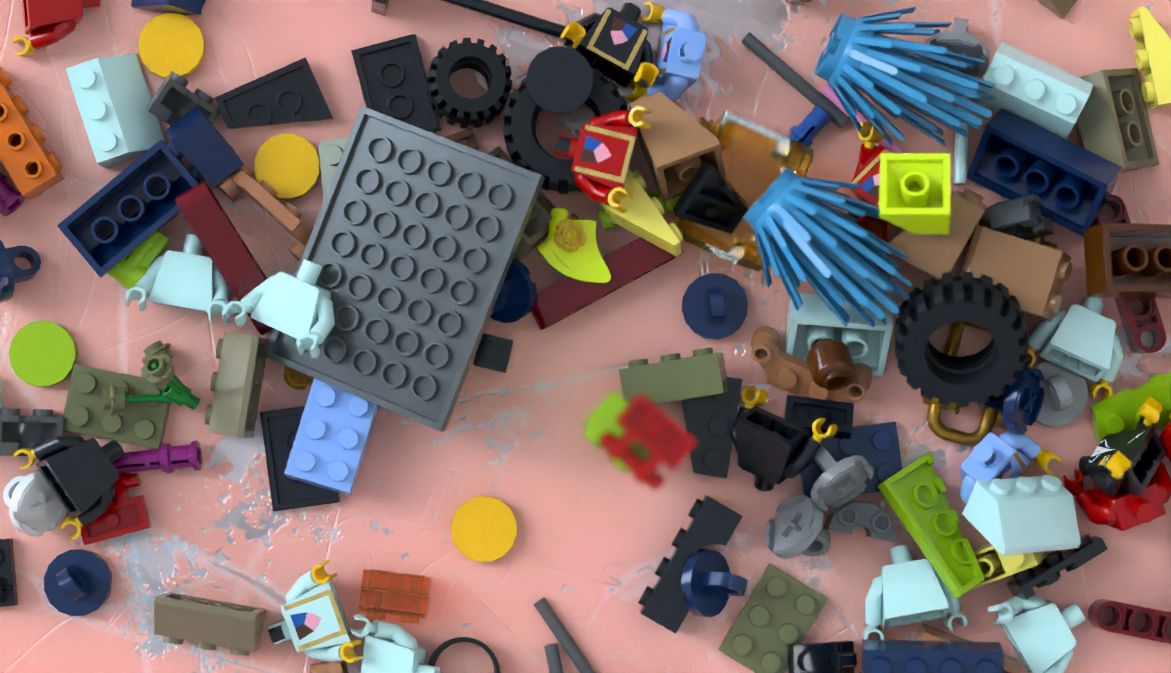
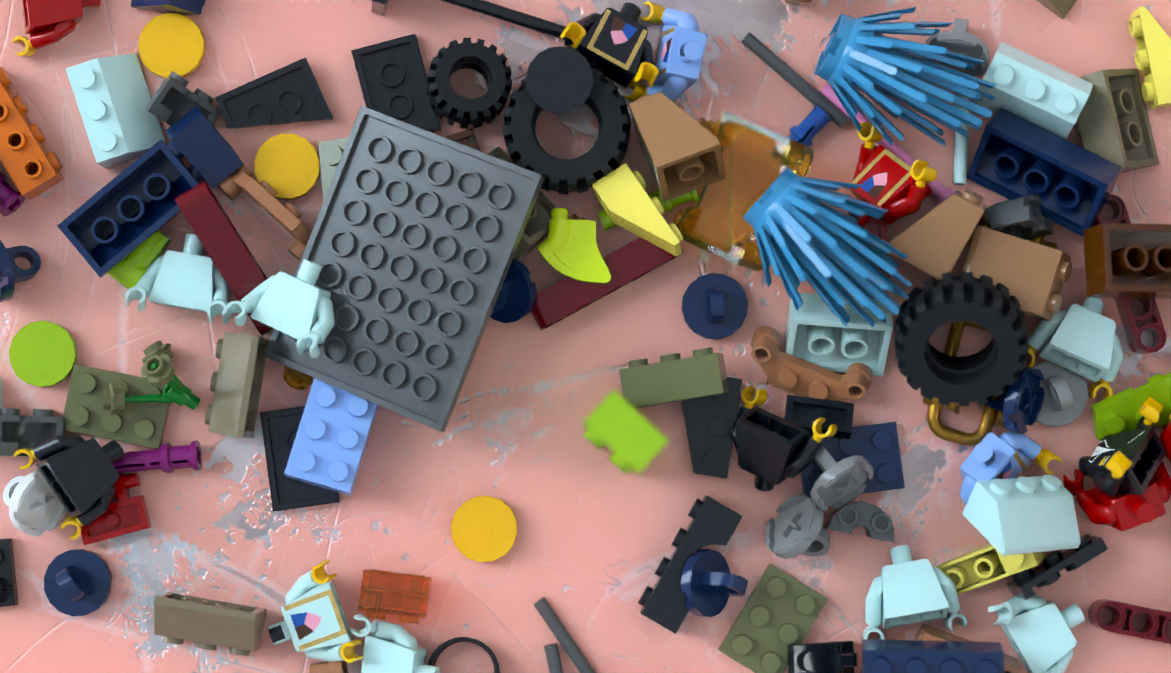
black plate [473,333,514,373] -> none
clear yellow plate [554,220,587,252] -> none
red torso [555,106,652,213] -> none
red plate [598,393,698,491] -> none
black wing [673,160,749,234] -> none
reddish brown head [806,338,855,391] -> none
lime wing [877,452,985,599] -> none
neon yellow slope [879,153,950,234] -> none

